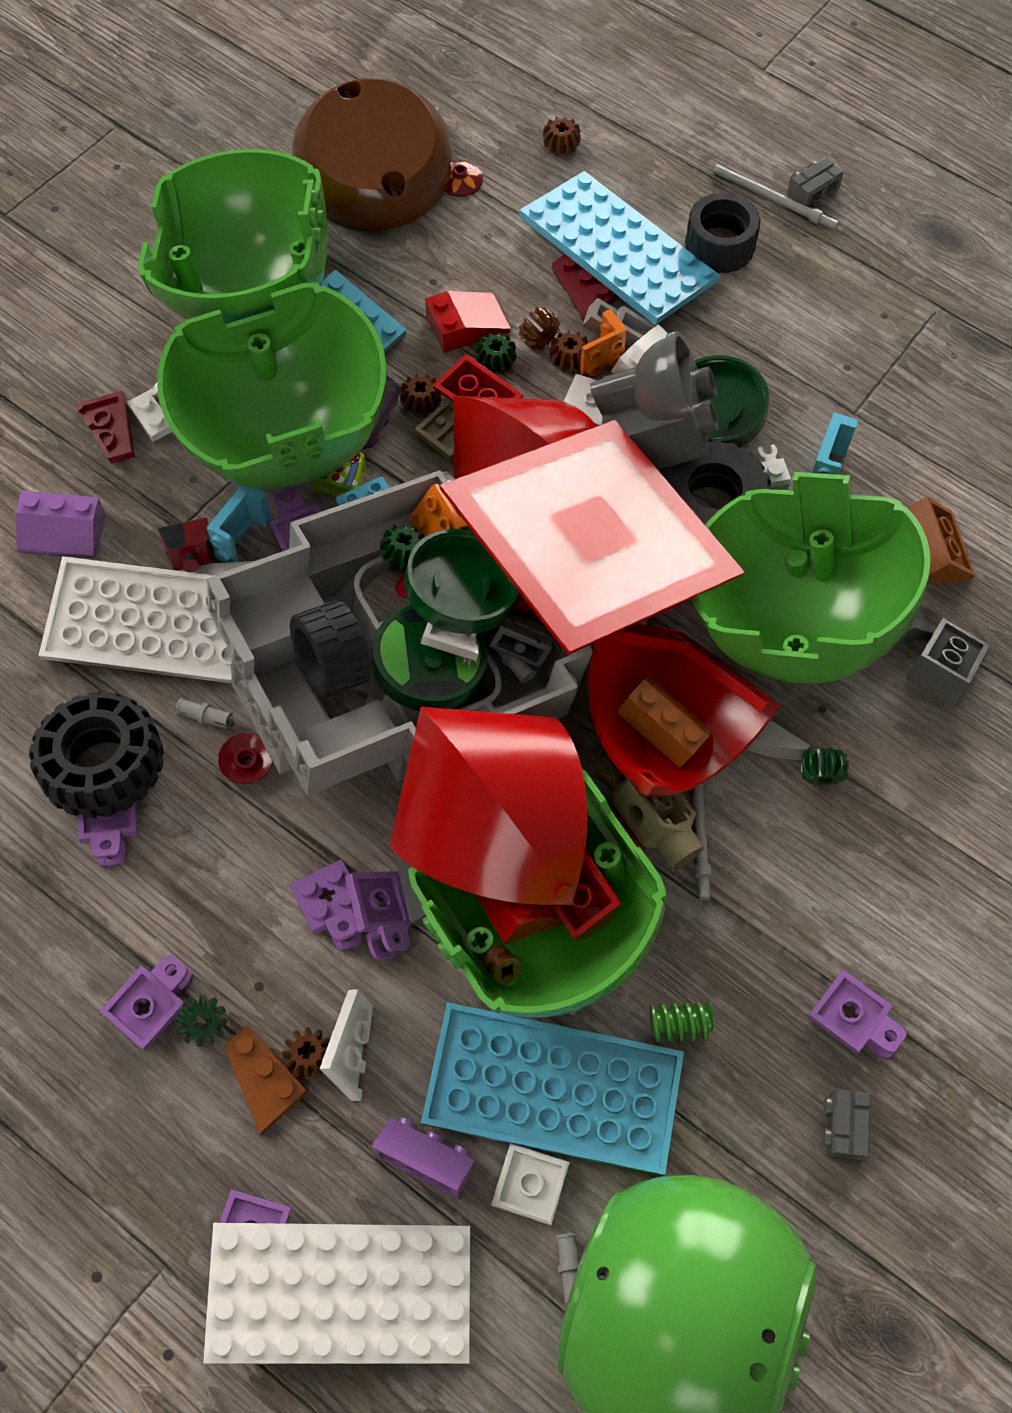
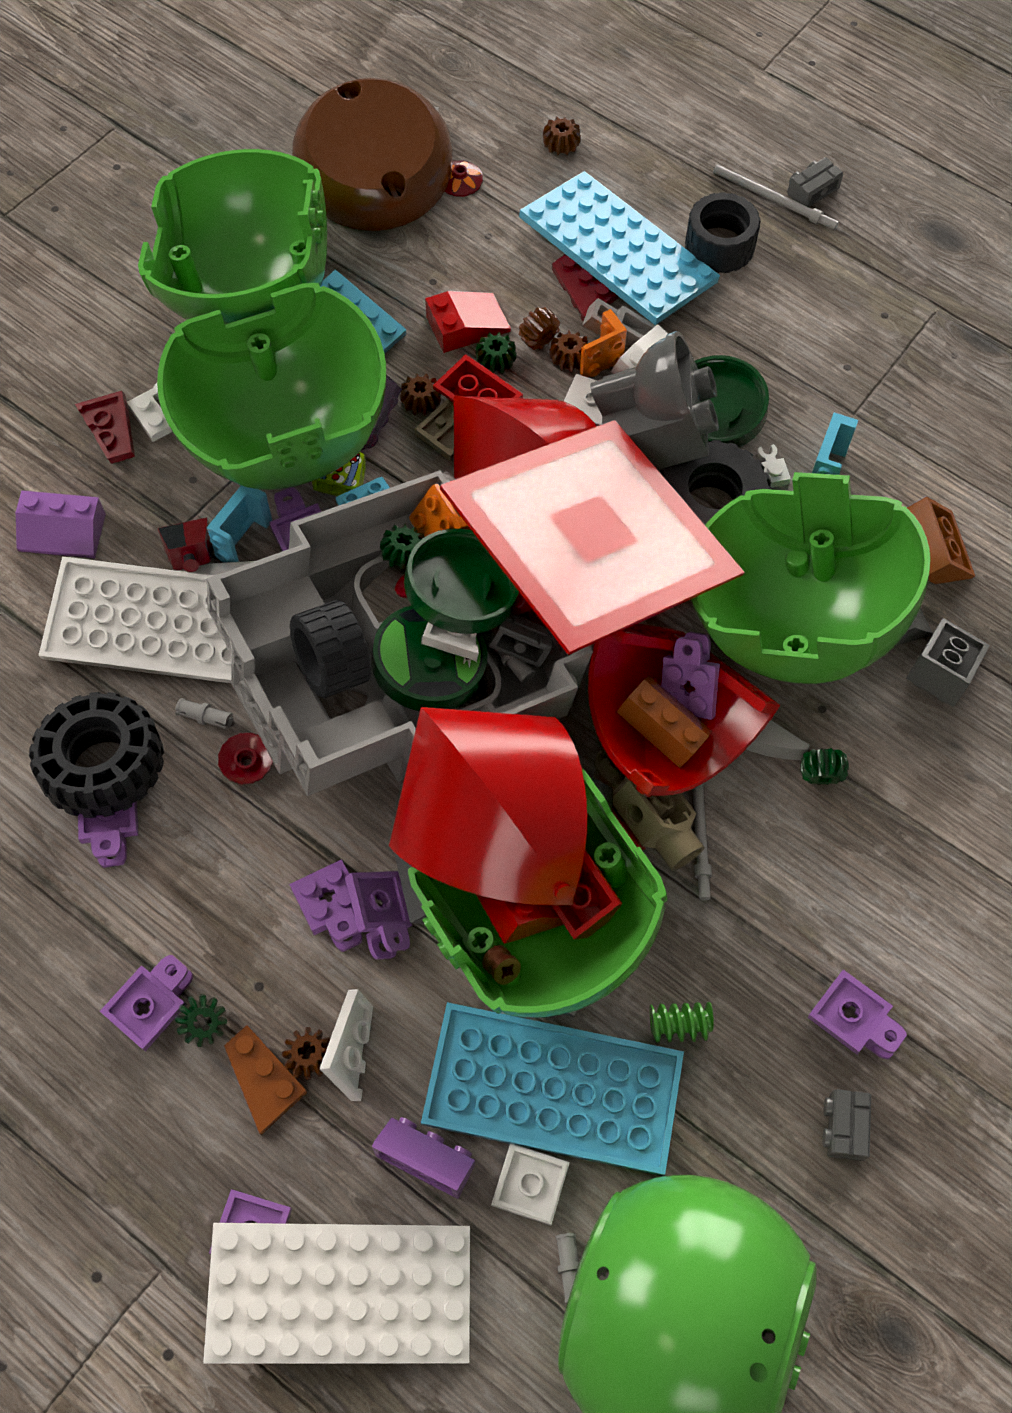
none -> medium lavender plate [661,632,720,720]

